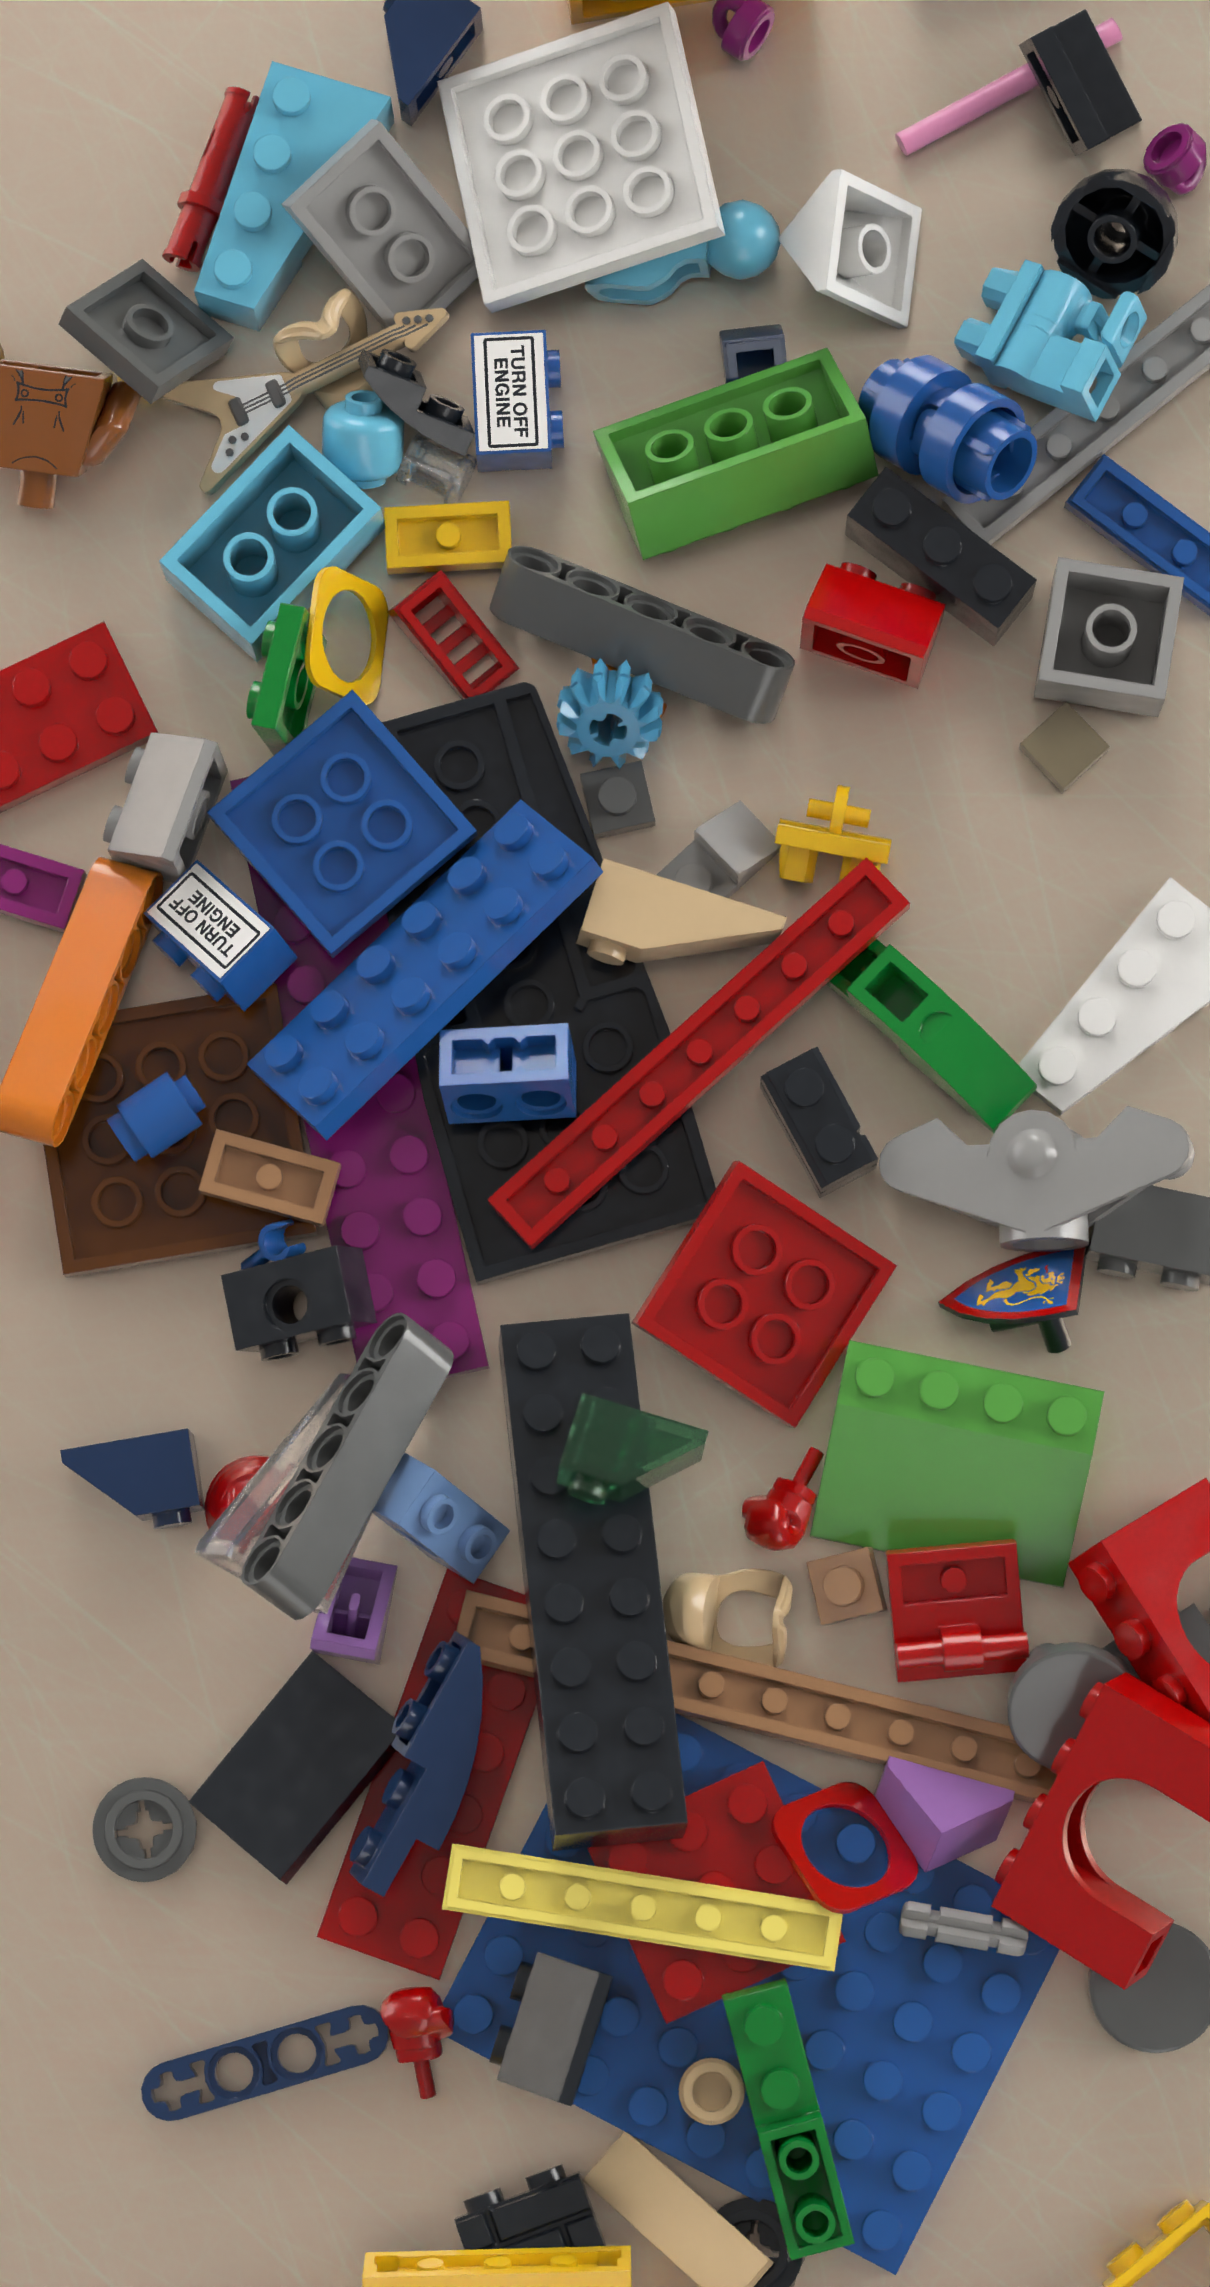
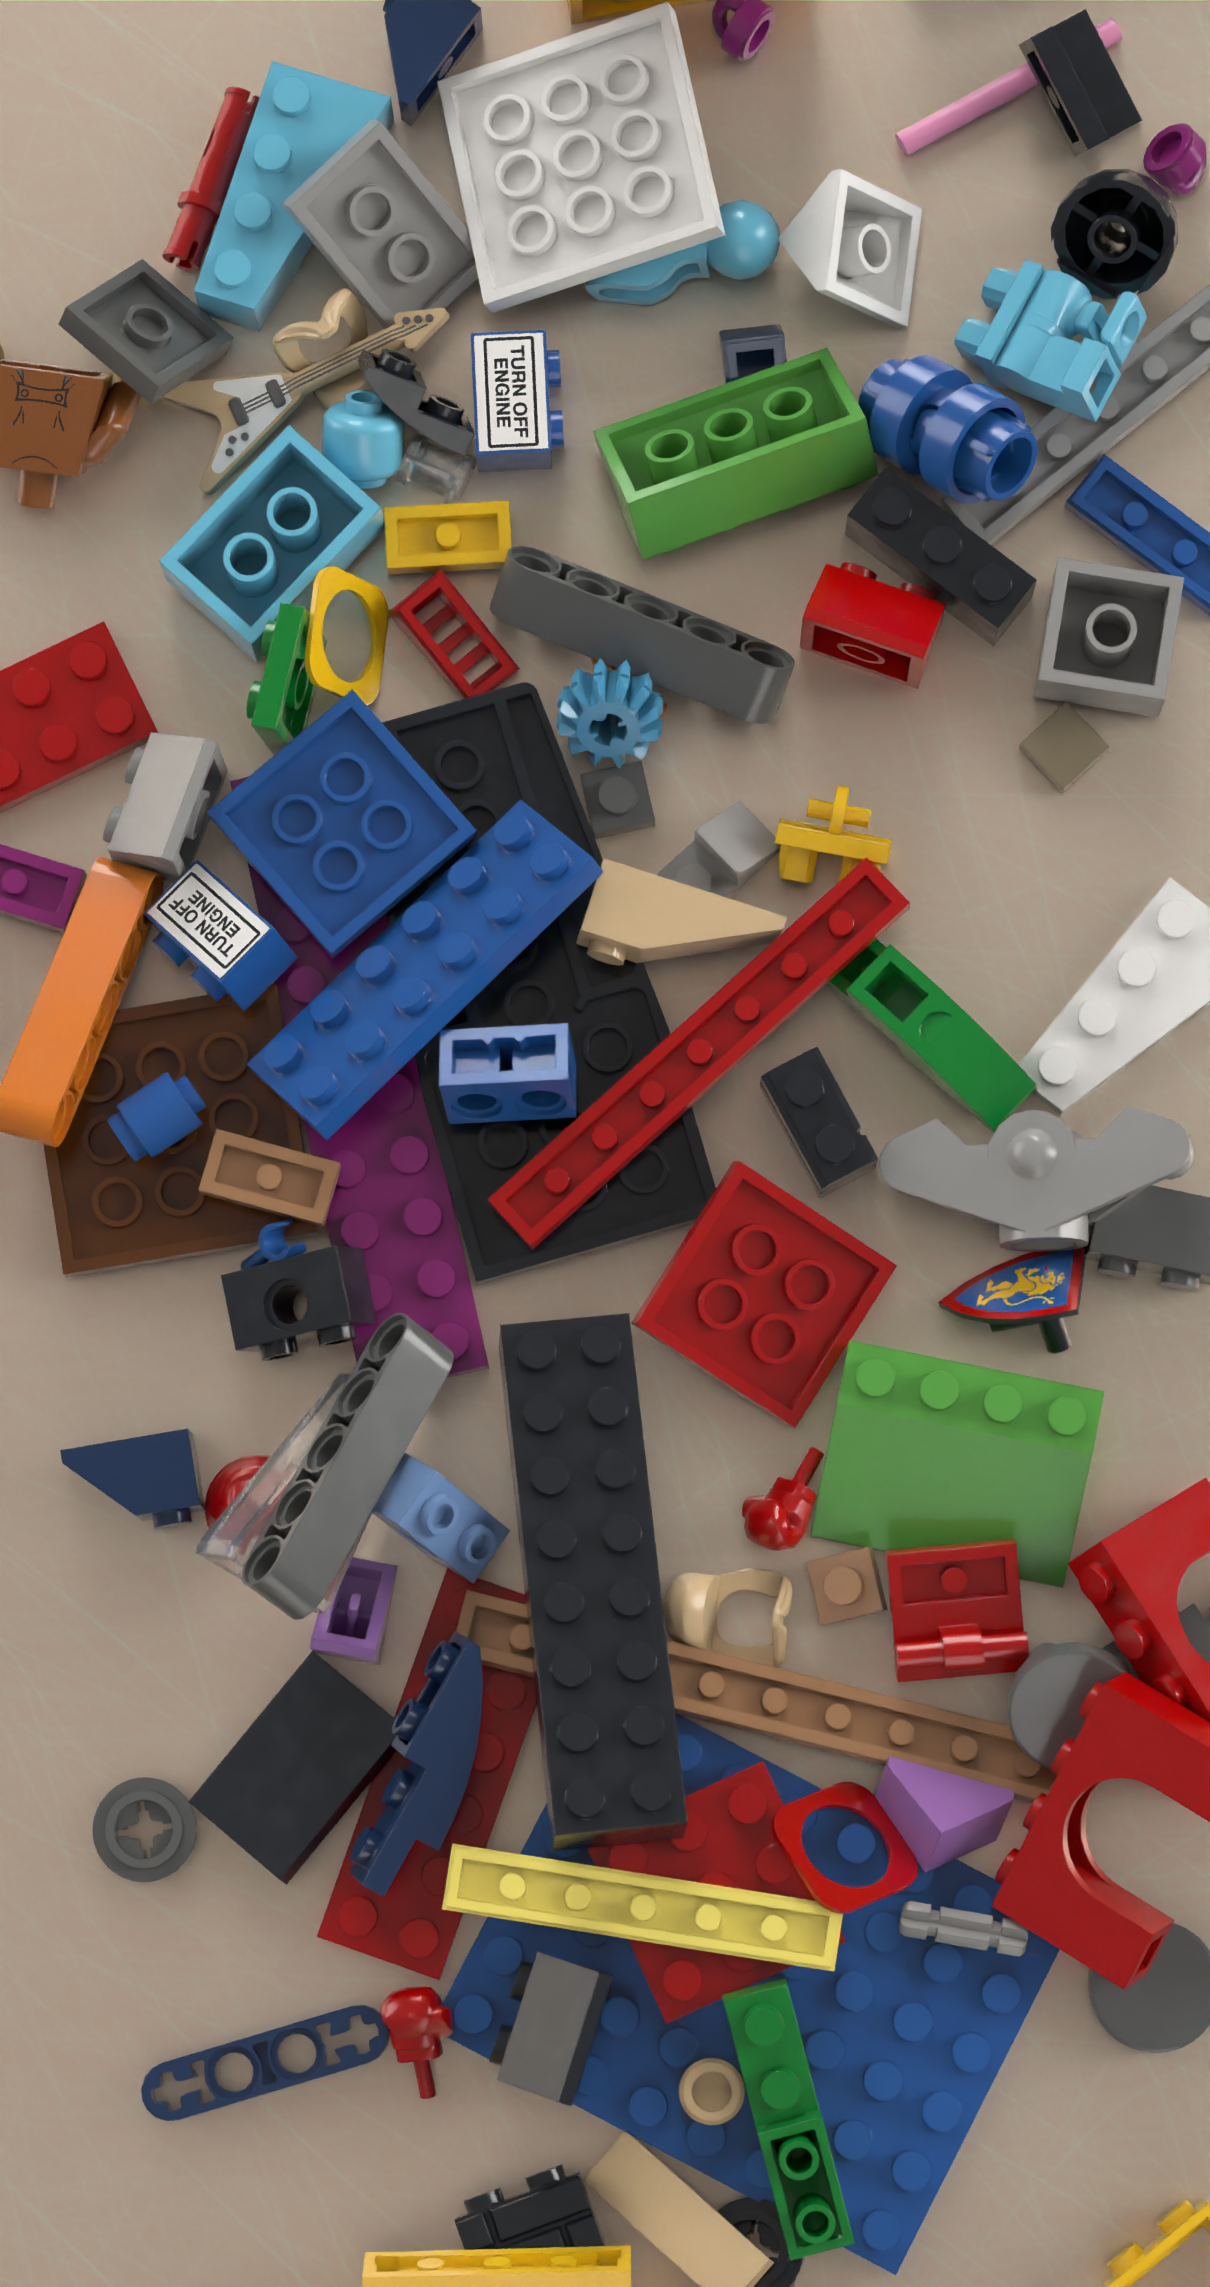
clear green slope [557,1393,709,1504] -> none

